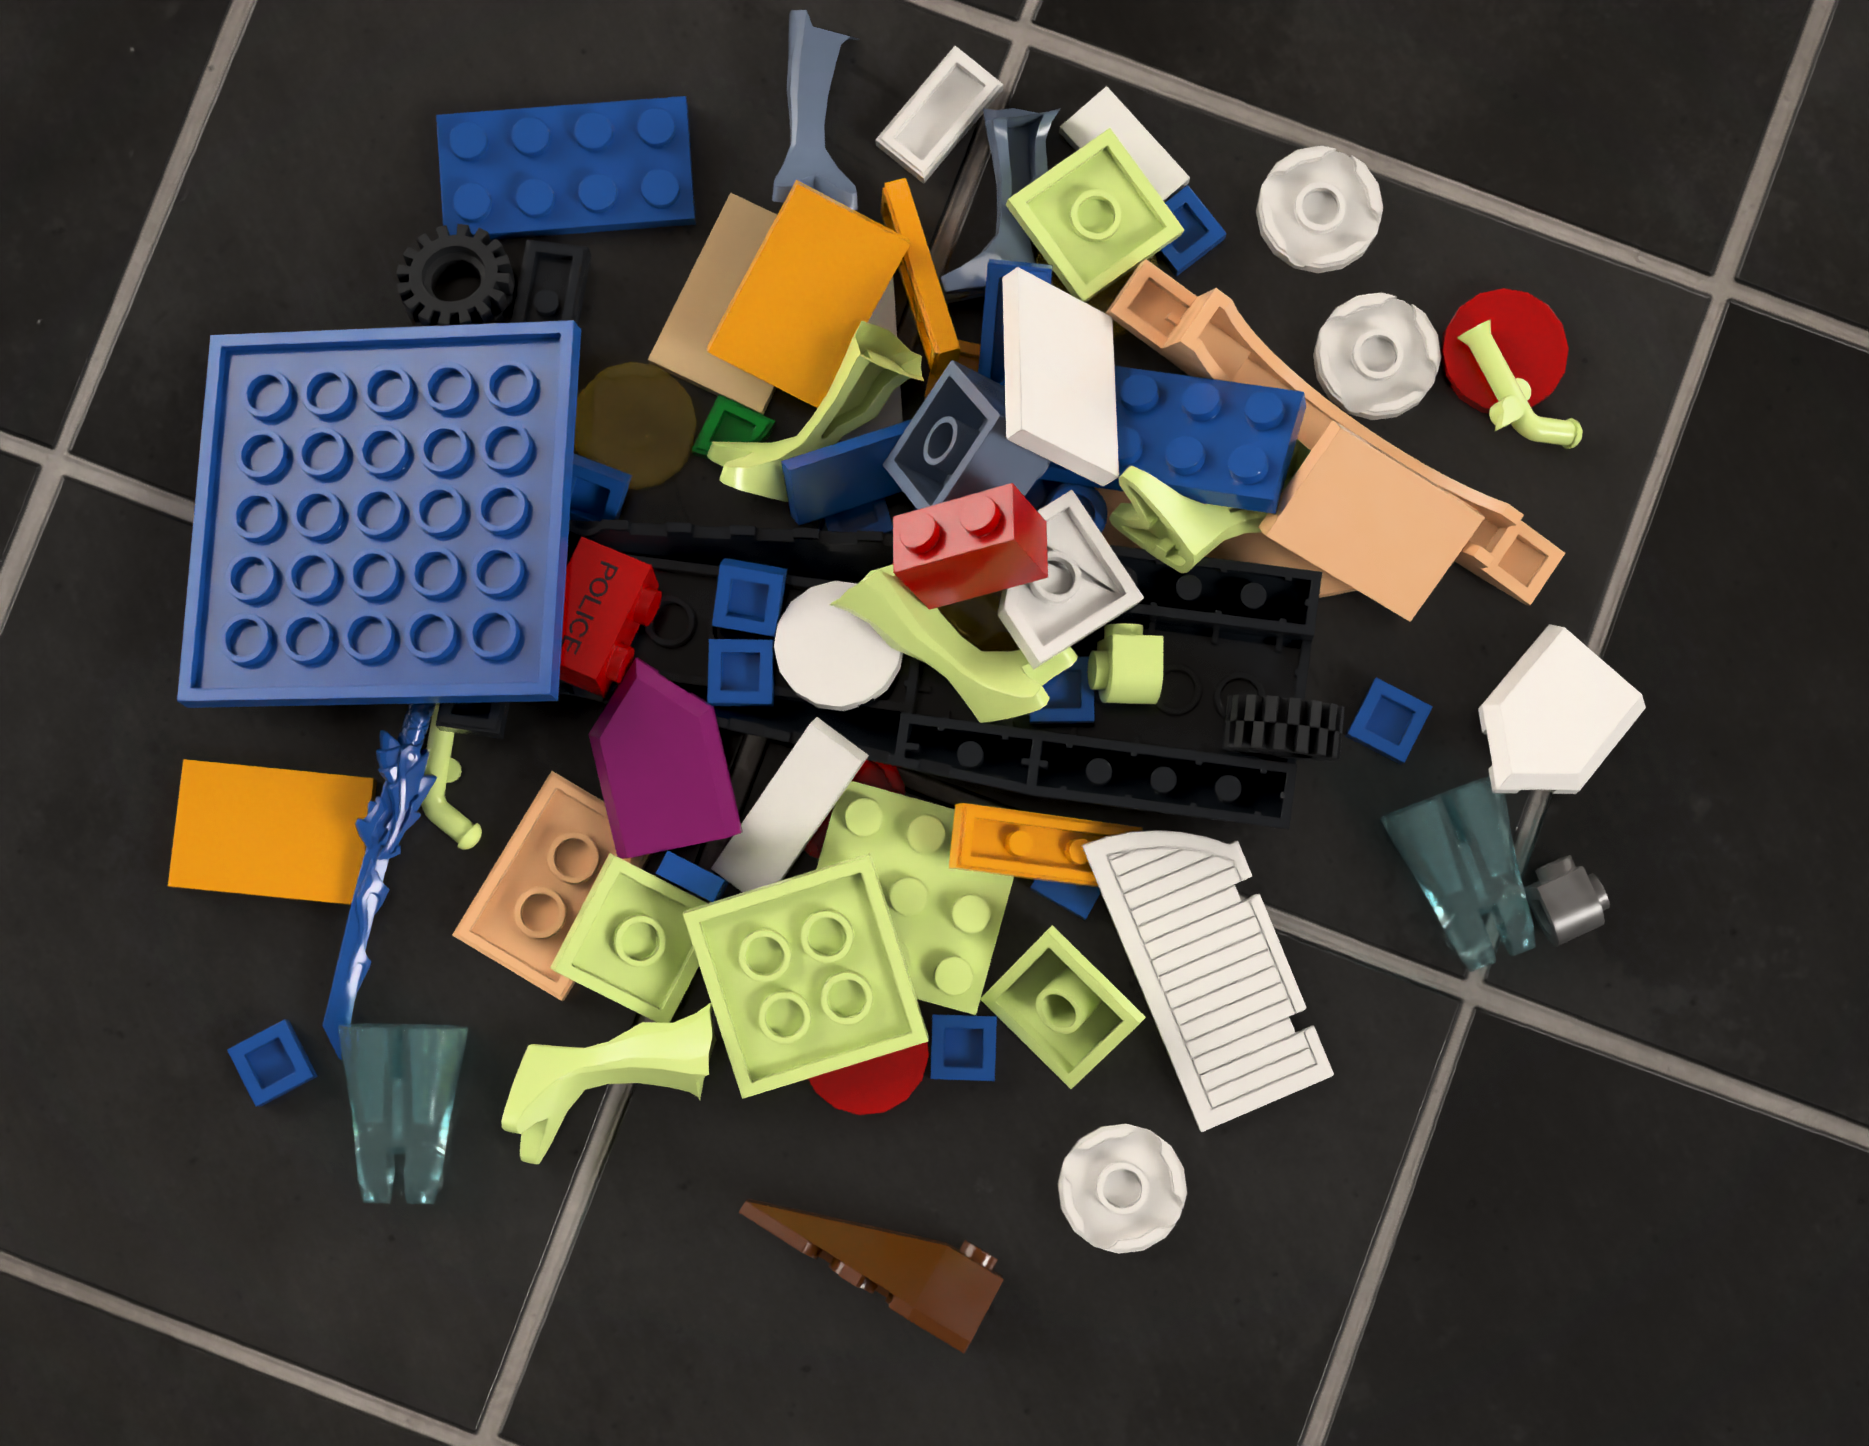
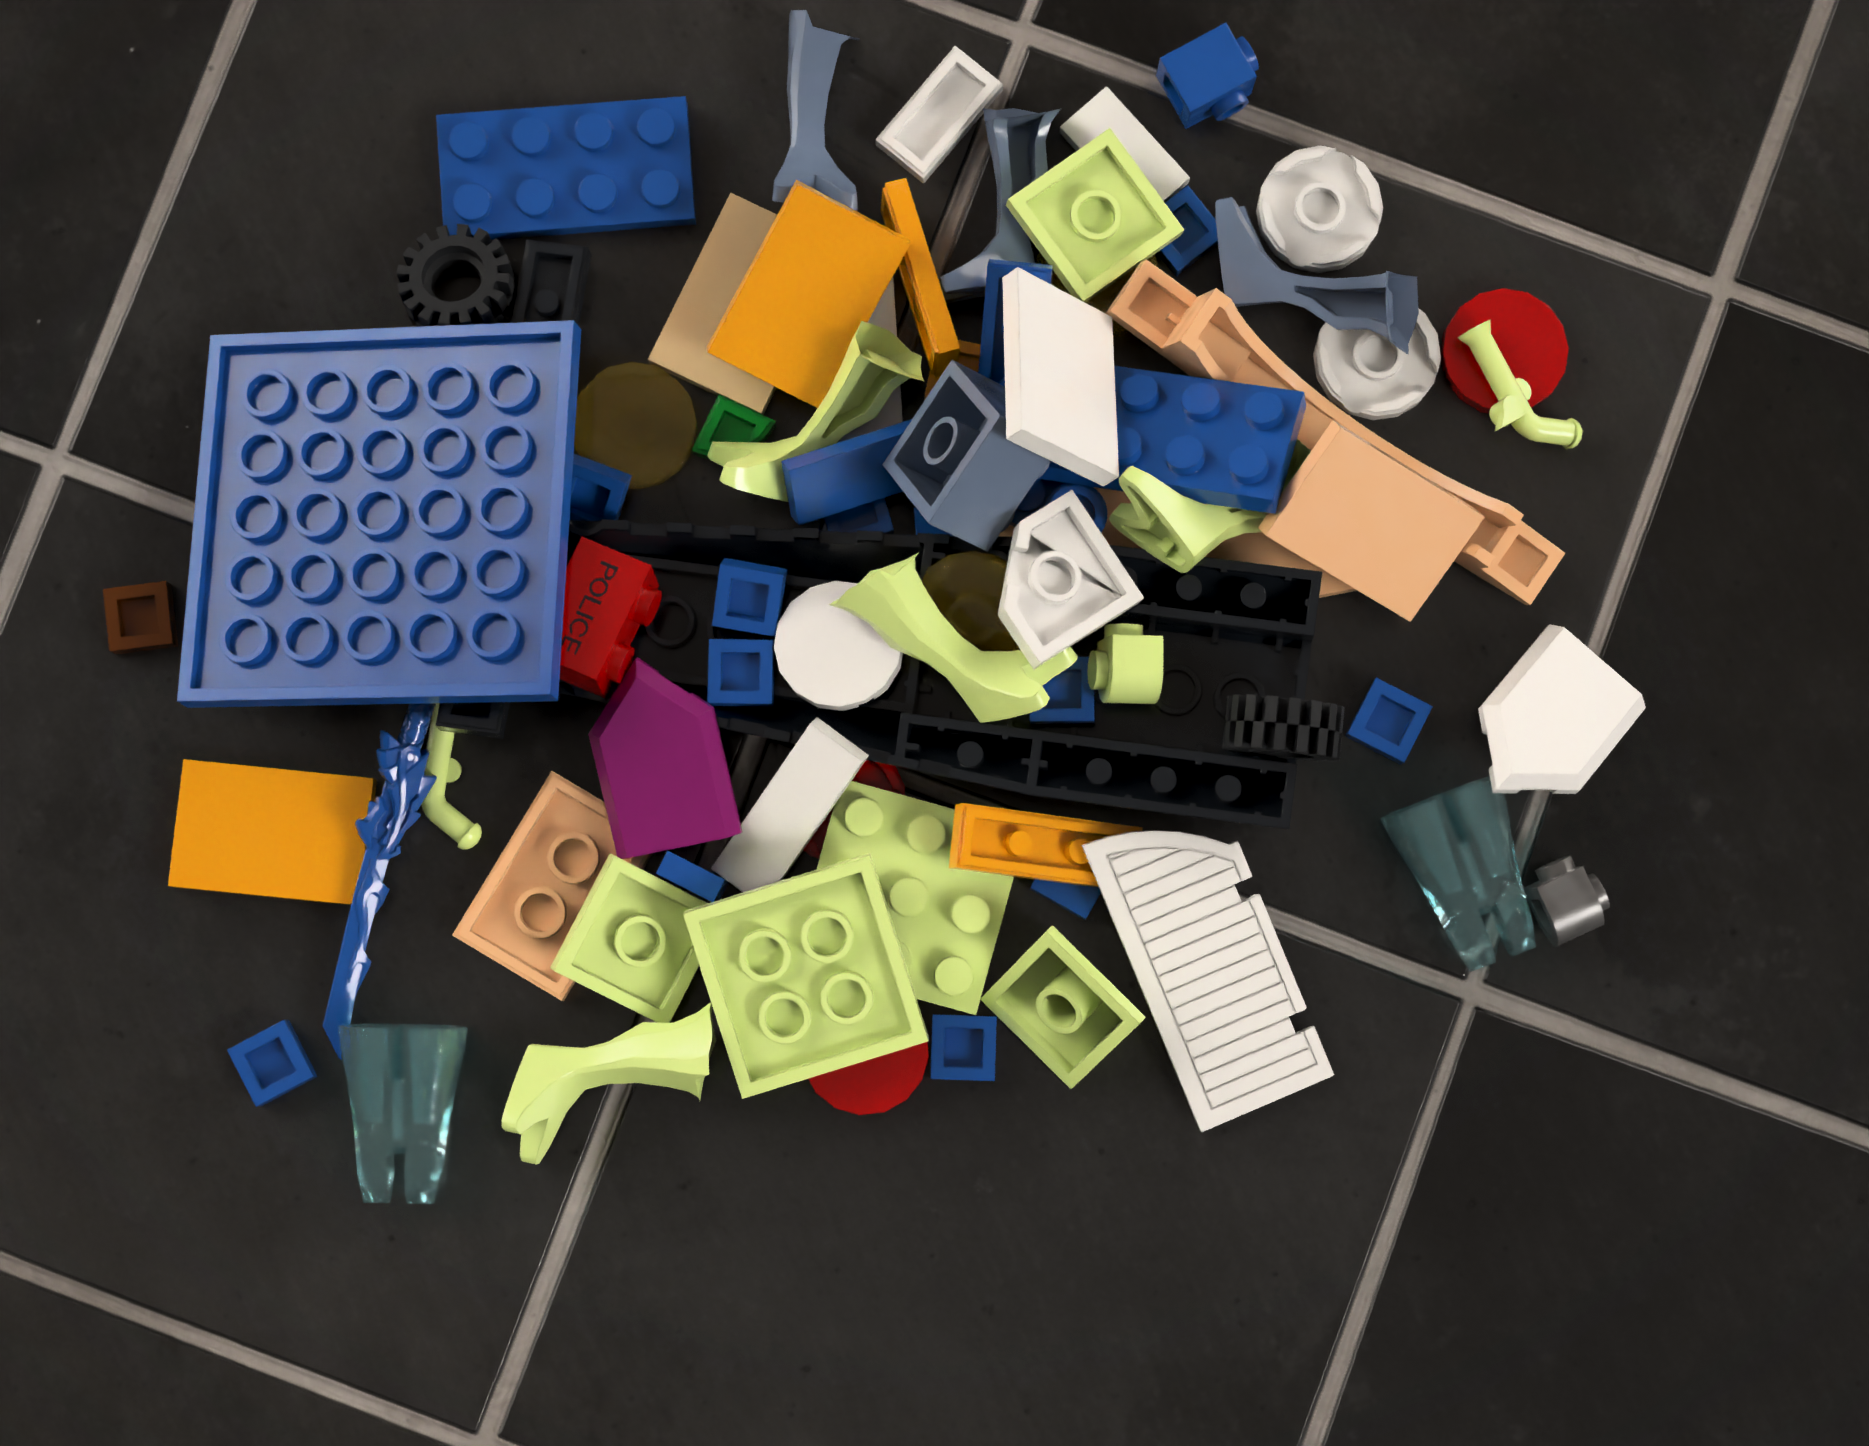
reddish brown wedge [739,1199,1004,1353] -> none
red brick [893,483,1048,610] -> none
white tile [1057,1123,1187,1254] -> none
none -> reddish brown tile [103,581,178,654]
none -> blue brick [1156,23,1259,129]
none -> sand blue animal [1215,197,1419,355]

